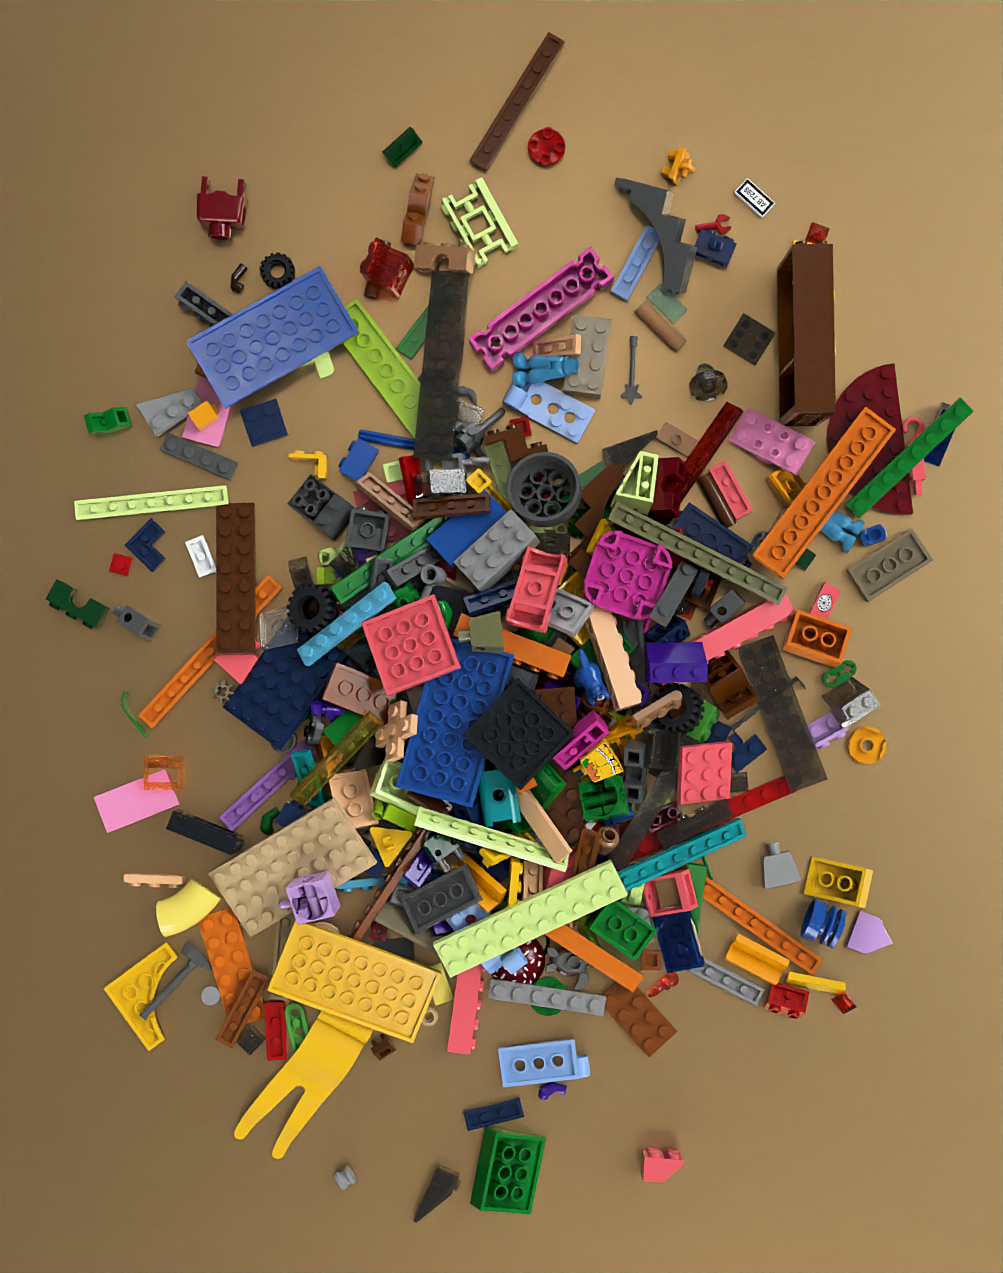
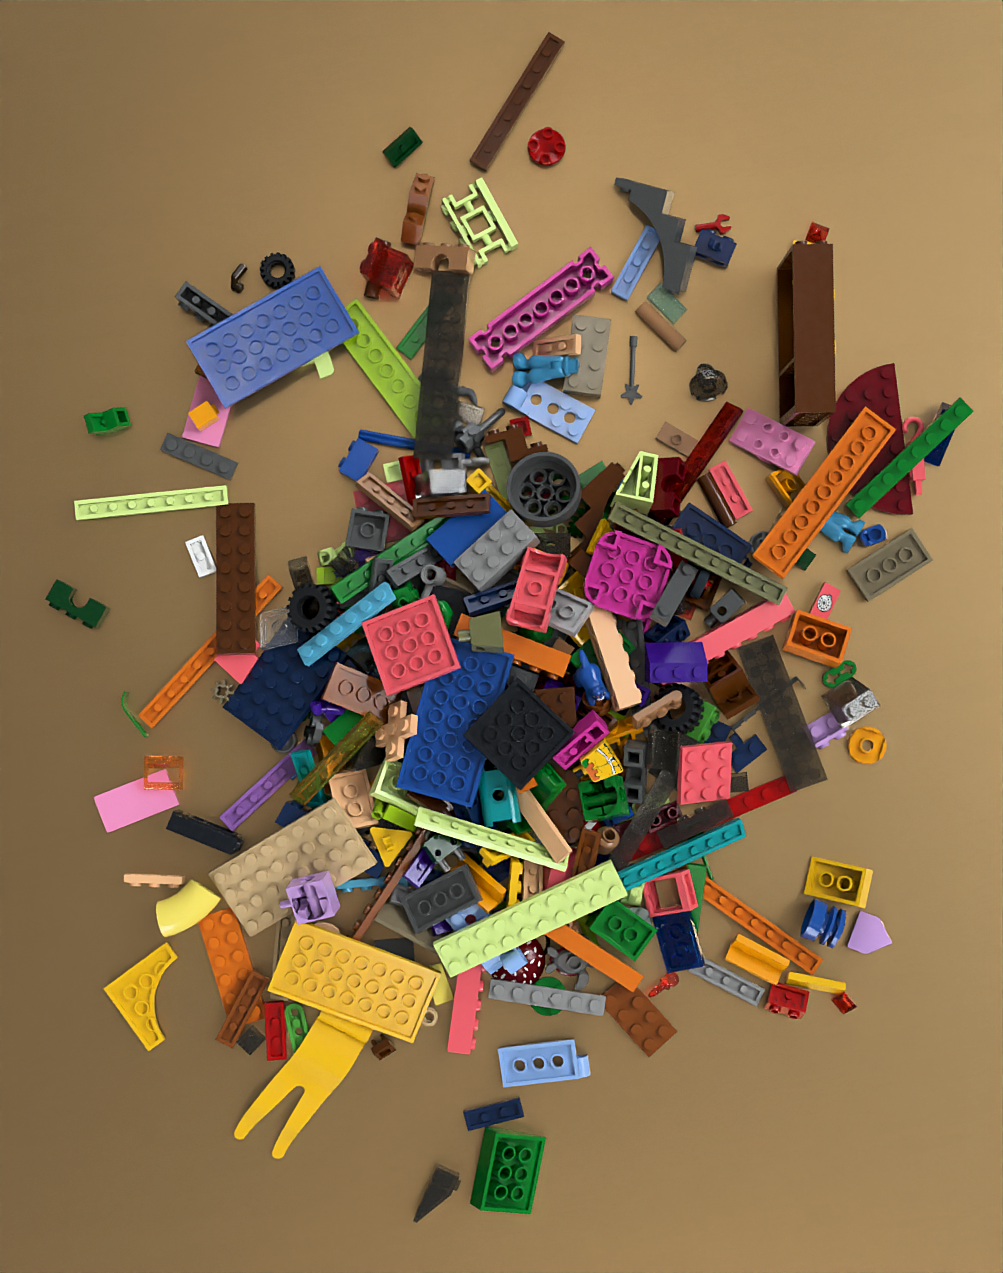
red plate [109,553,134,577] -> none
dark grey torso [113,604,161,641] -> none
dark blue tile [125,518,166,572] -> none
light grey wing [136,388,203,437] -> none
dark grey piece [139,942,212,1020] -> none
dark red piece [197,176,248,240] -> none
light grey piece [201,985,221,1006] -> none
dark blue plate [240,399,288,447] -> none
green arm [260,807,280,835] -> none
dark grey slope [287,474,356,541] -> none
yellow bracket [288,450,328,480] -> none
light grey wheel [334,1165,357,1191] -> none
red plate [368,921,389,942] -> none
dark purple arm [538,1082,567,1100] -> none
clear smoke slope [601,430,658,470] -> none
dark orange plate [641,950,661,971] -> none
coral slope [641,1147,684,1183] -> none
light orange hips [661,146,695,186] -> none
clear smoke tile [723,313,775,366] -> none
tile [734,178,775,218] -> none
light grey torso [761,841,802,889] -> none

